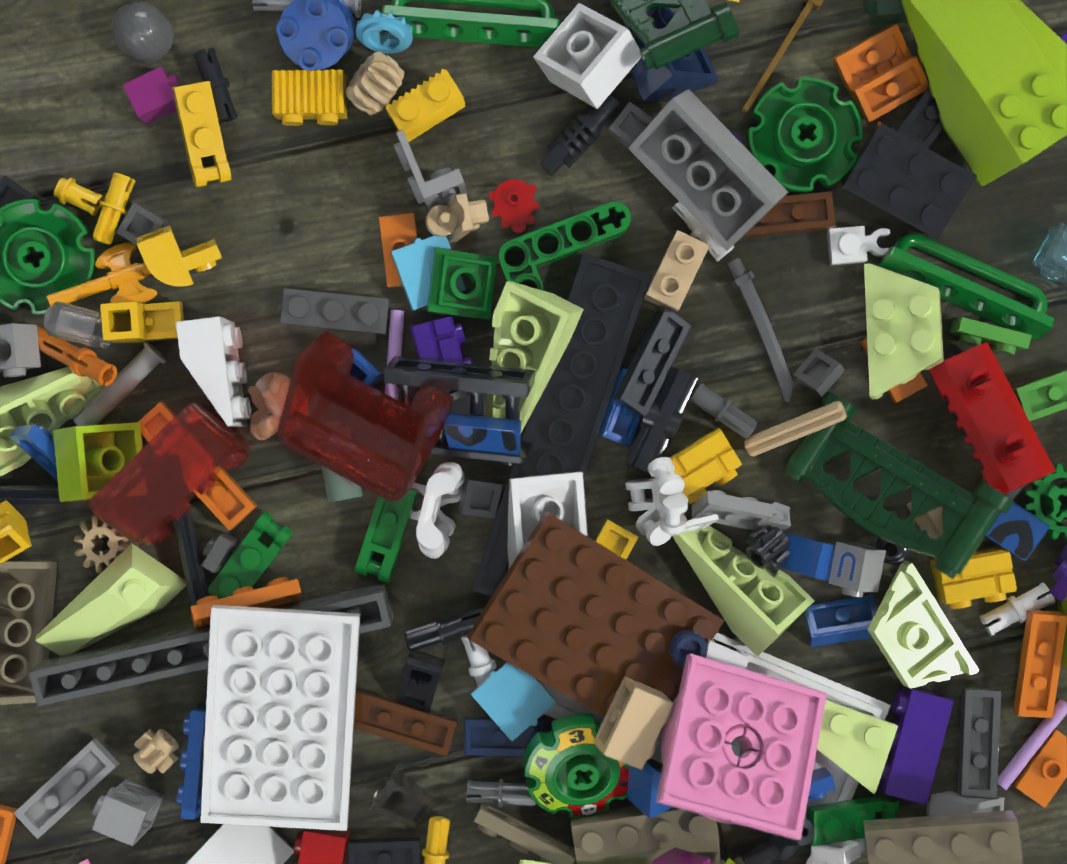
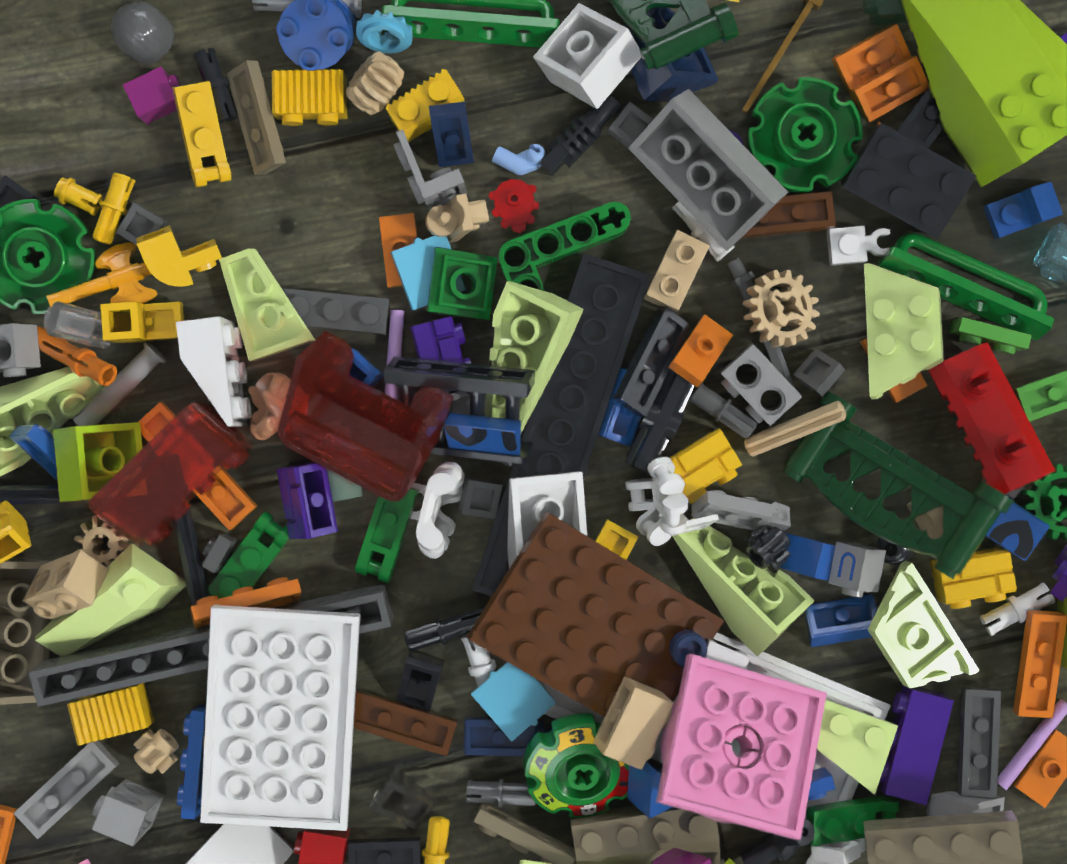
none -> tan brick [23,550,109,620]
none -> yellow brick [67,683,154,746]
none -> yellowish green wing [219,248,315,361]
none -> dark tan plate [227,61,286,175]
none -> dark purple brick [276,461,338,539]
none -> dark blue plate [429,101,474,167]
none -> light blue arm [492,144,546,175]
none -> orange plate [669,314,733,388]
none -> light grey brick [721,343,802,426]
none -> tan gear [743,270,820,348]
none -> blue slope [983,182,1063,240]

